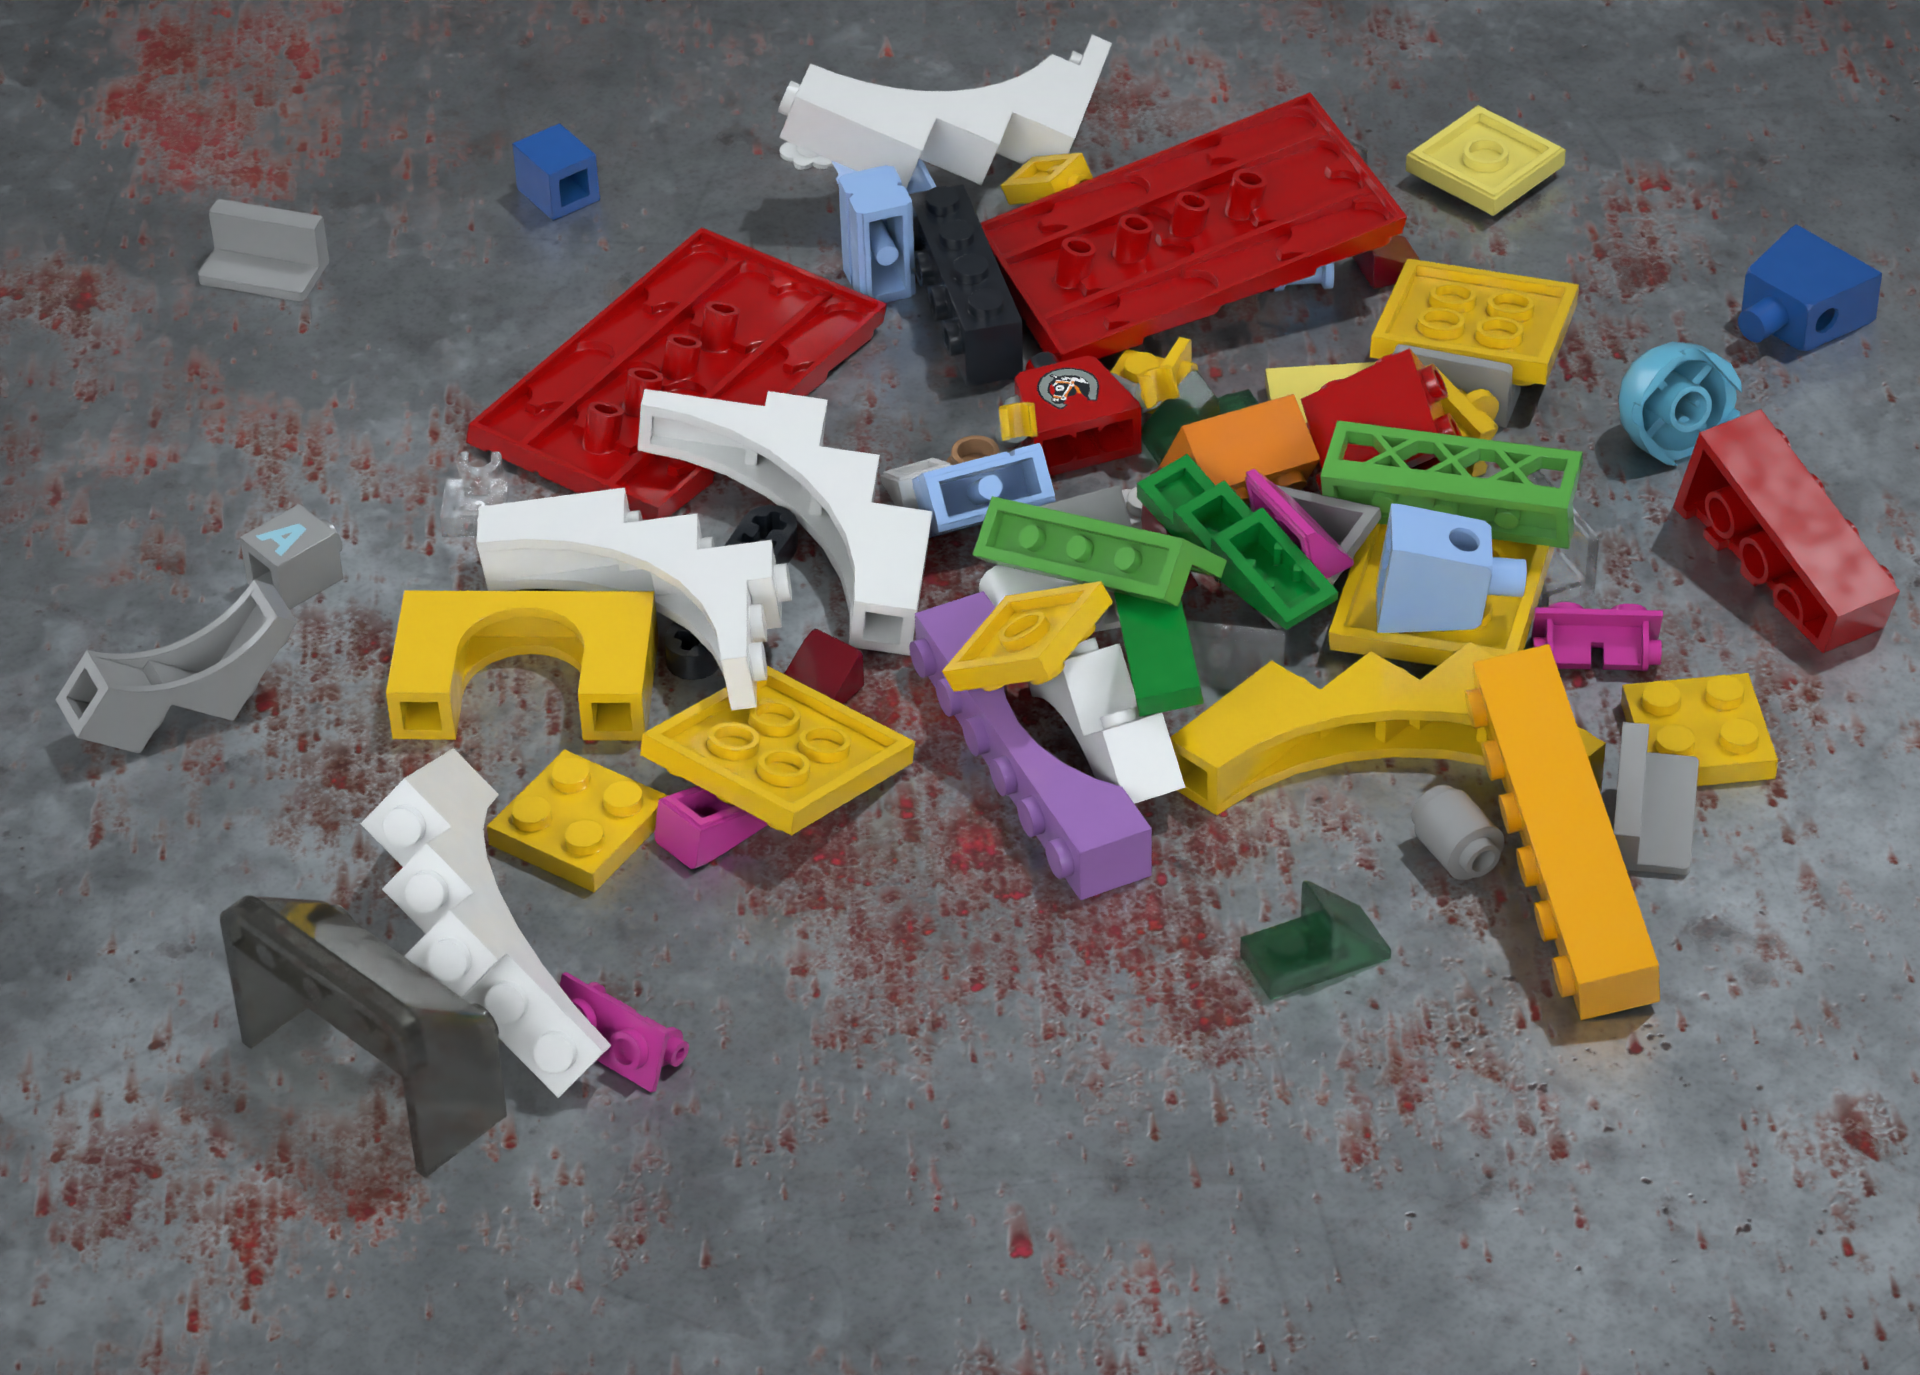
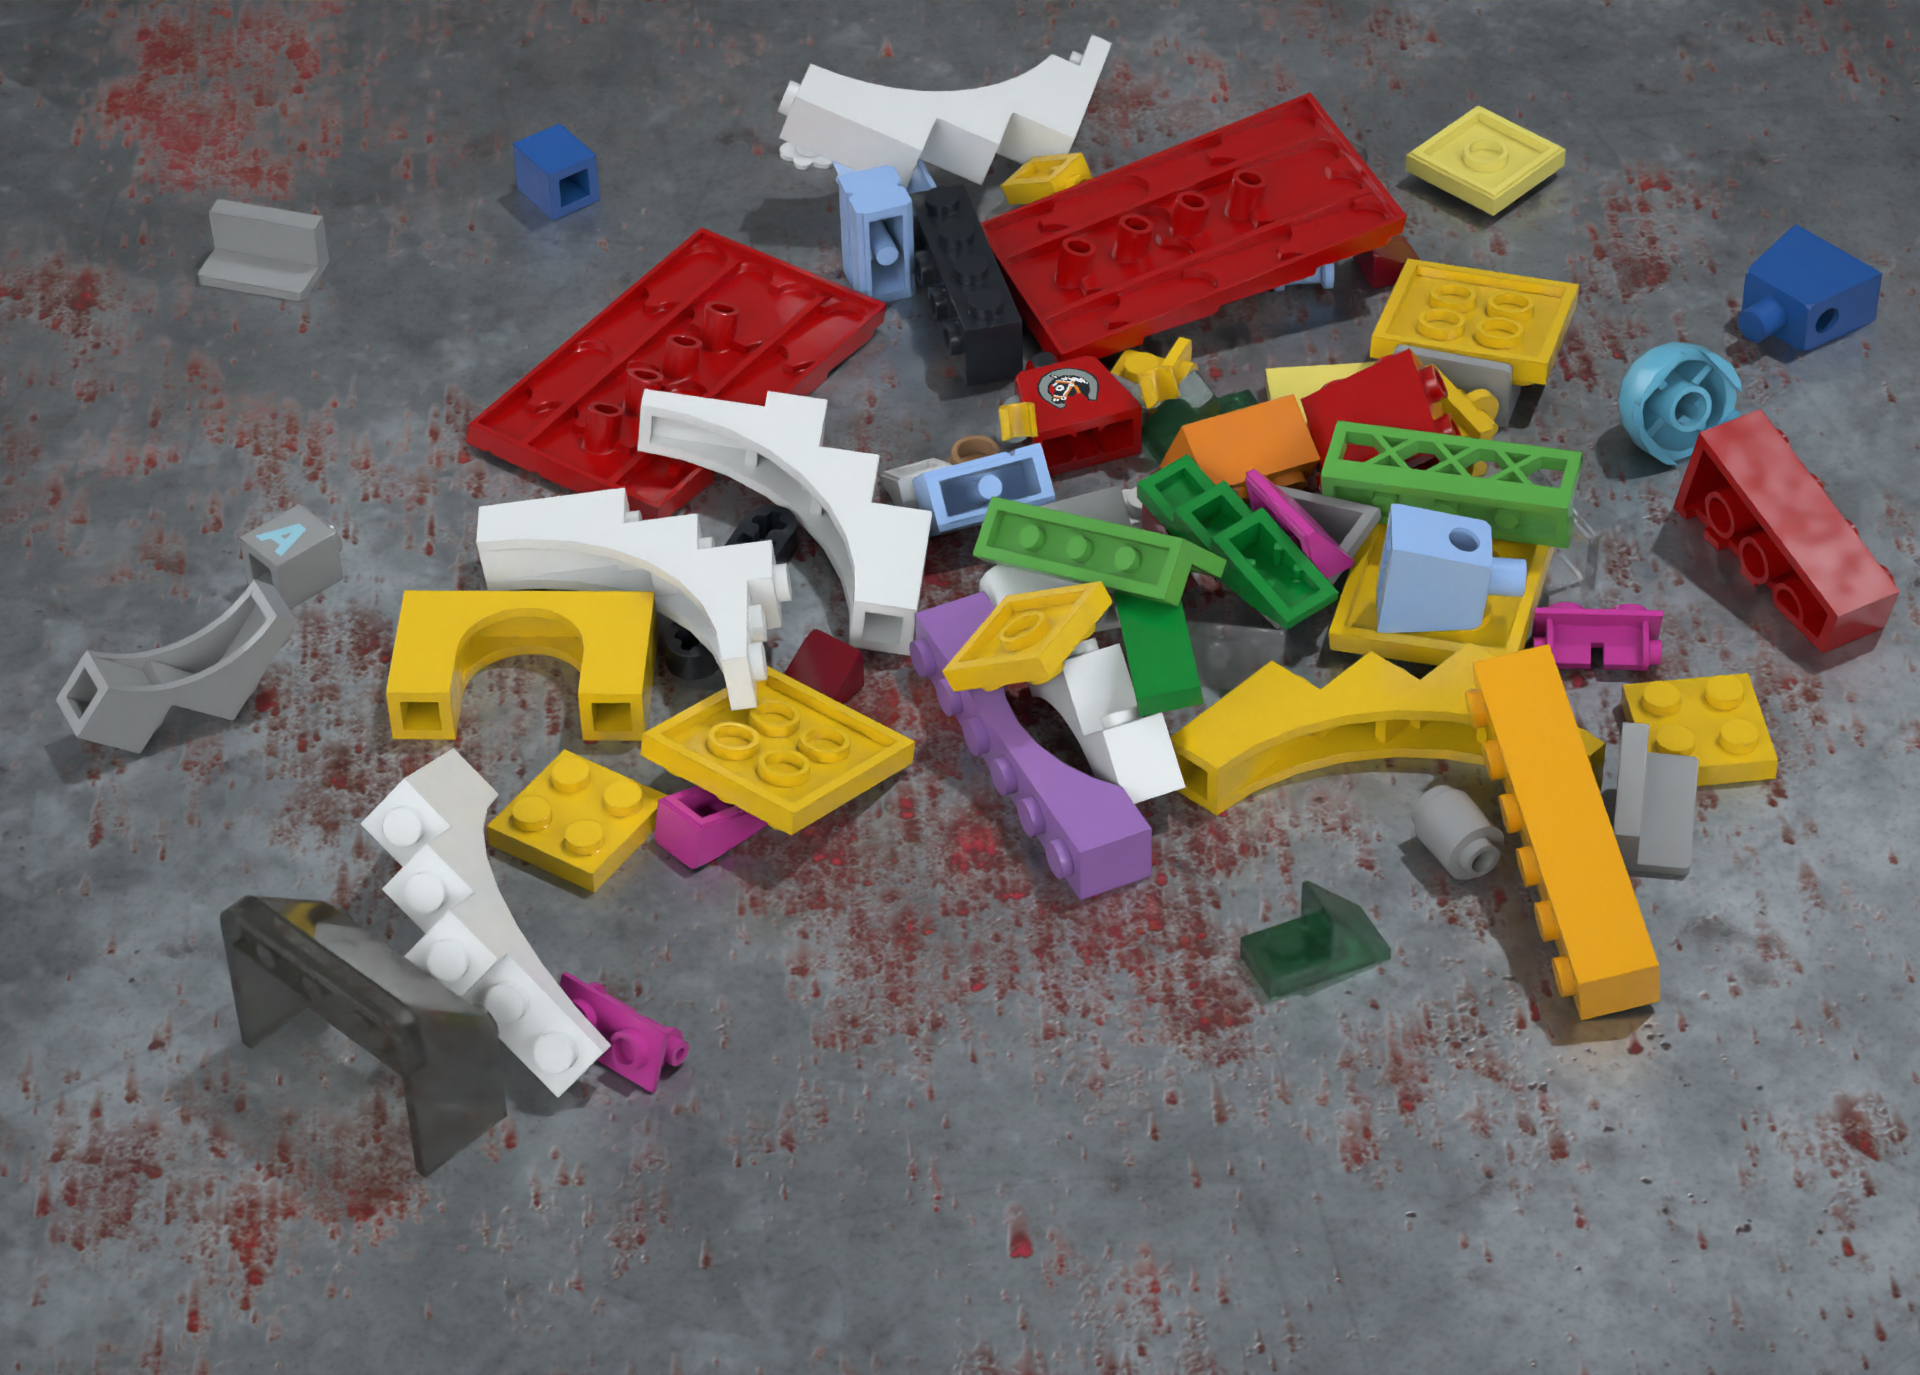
clear plate [440,452,509,538] -> none

